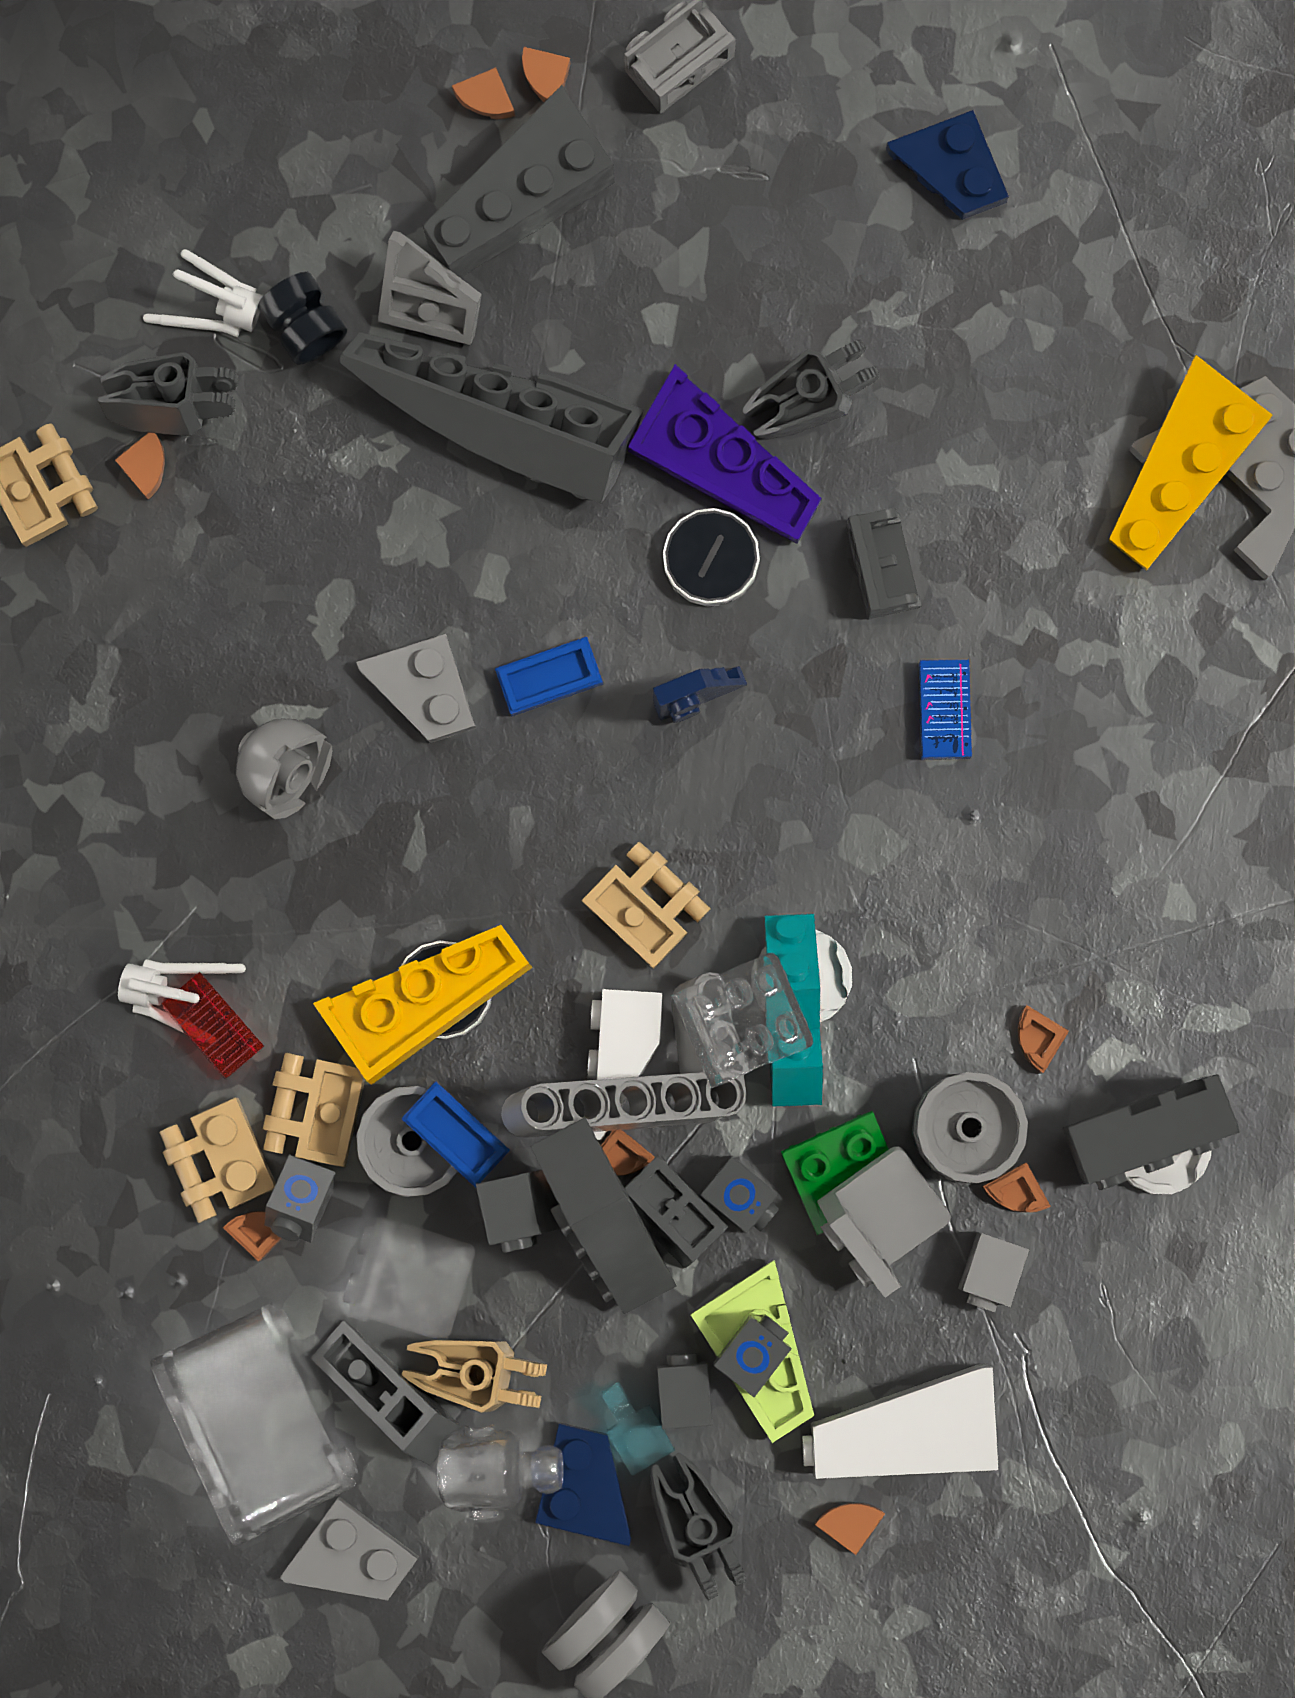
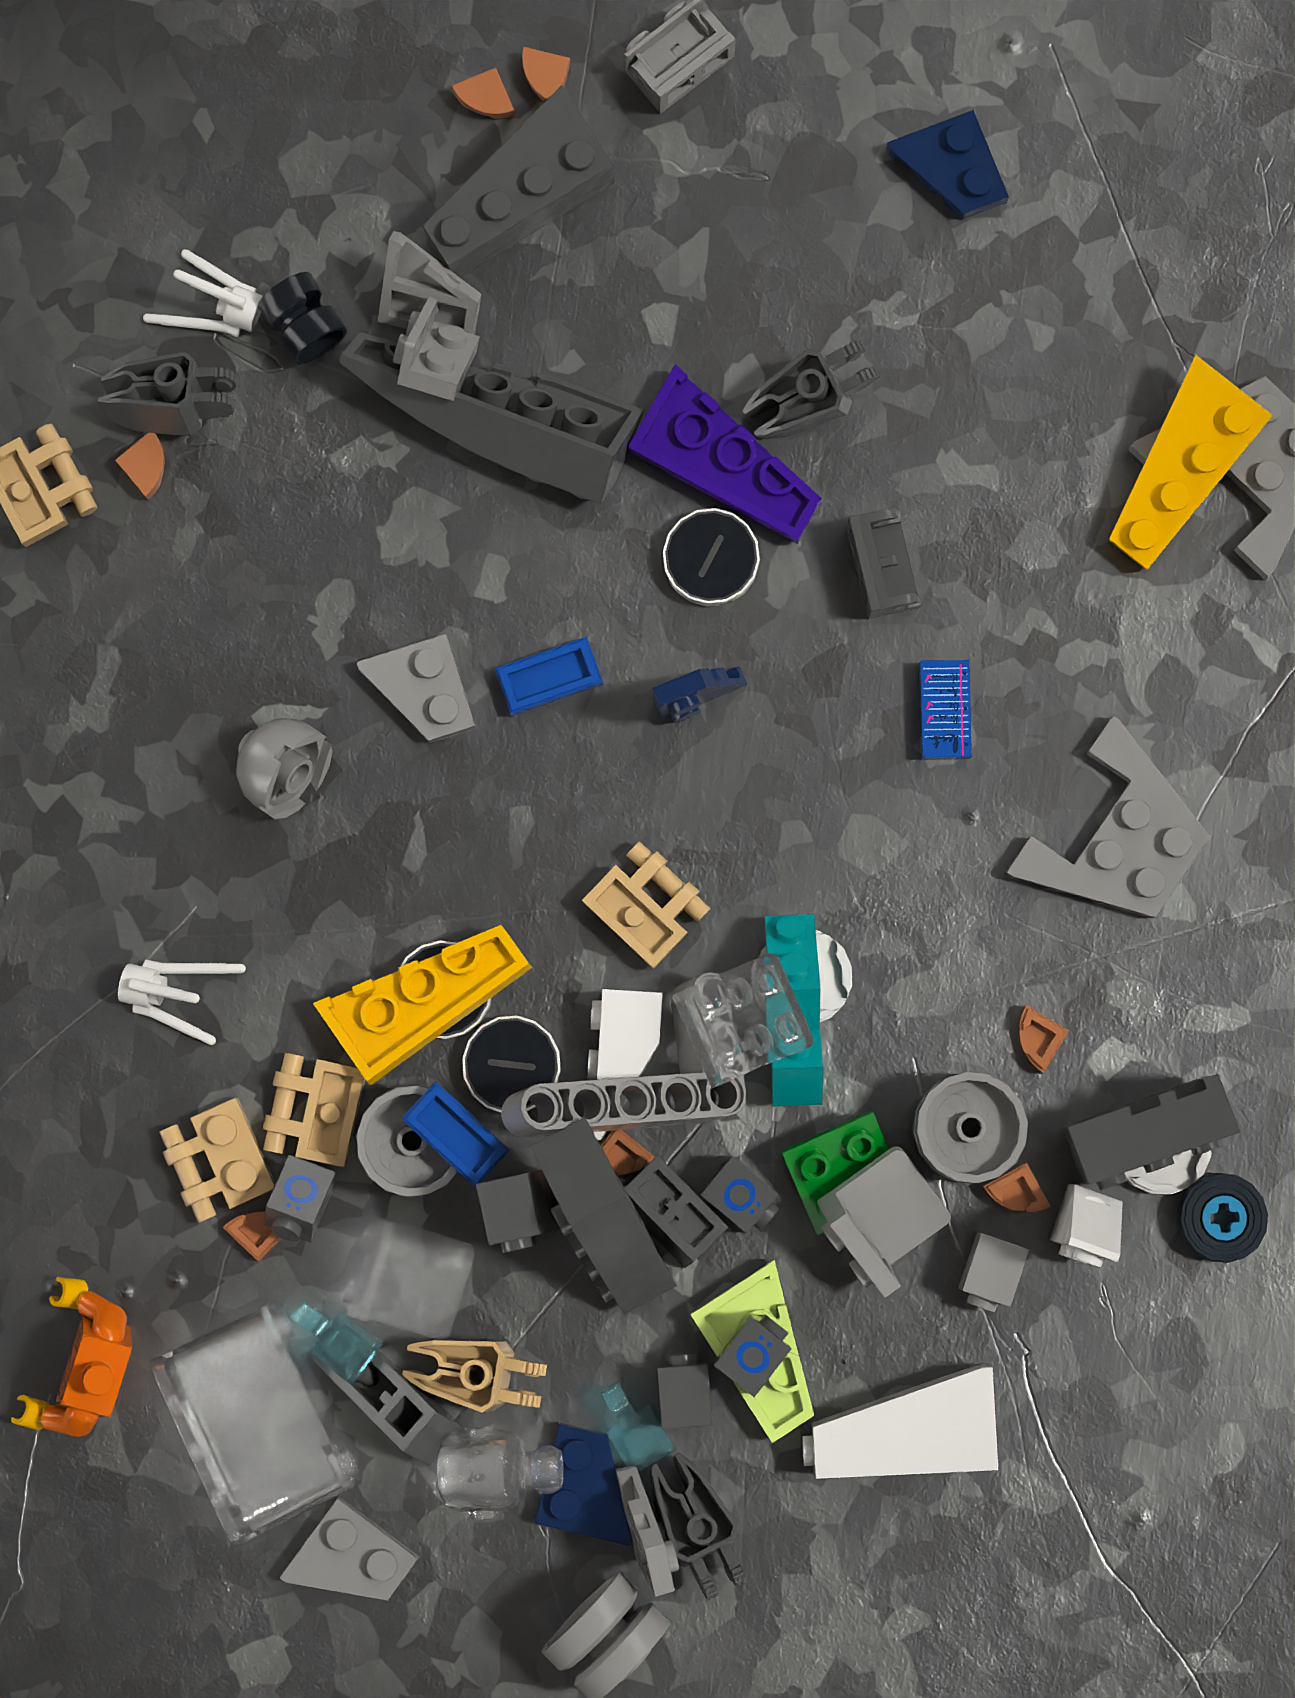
clear red tile [161,972,264,1080] -> none
nougat tile [814,1503,885,1555] -> none
none -> orange torso [11,1277,132,1437]
none -> clear light blue plate [291,1301,383,1384]
none -> light grey bracket [393,297,480,401]
none -> black tile [462,1016,561,1113]
none -> light grey wing [616,1464,679,1597]
none -> light grey wing [1005,716,1210,919]
none -> white slope [1049,1184,1122,1267]
none -> black bush [1177,1173,1268,1263]

